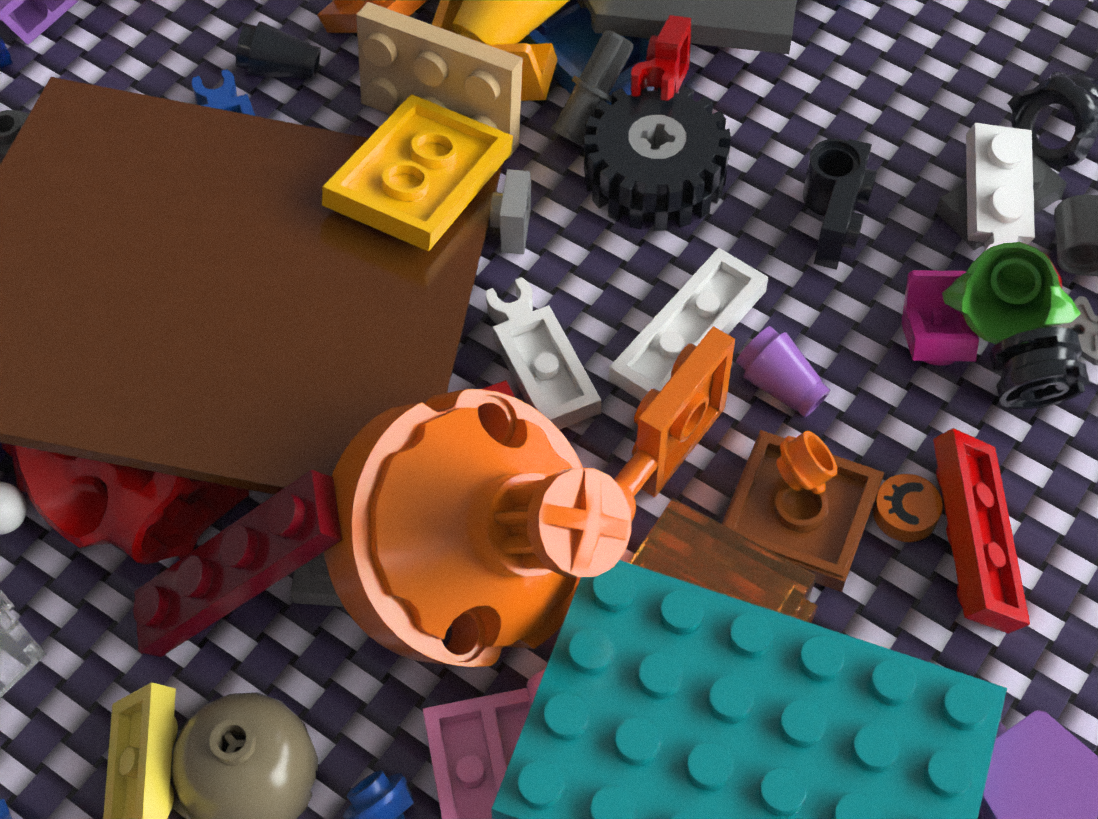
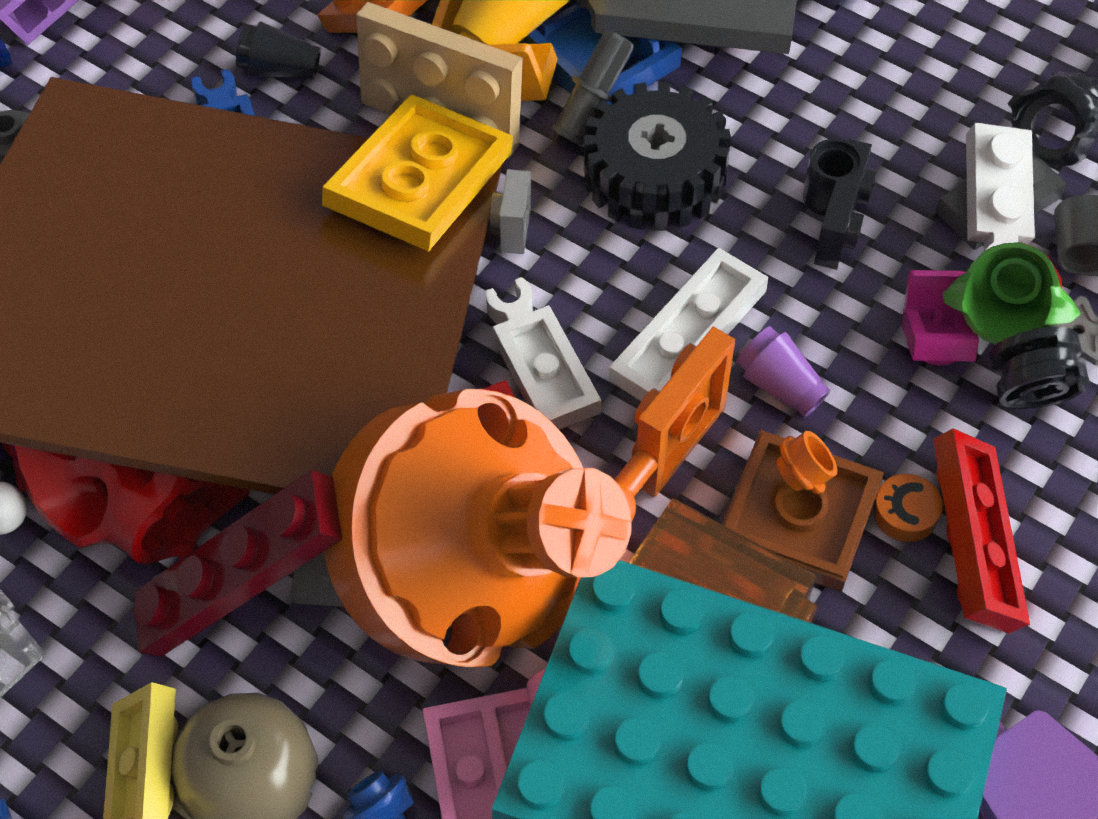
red plate [631,15,691,101] -> none

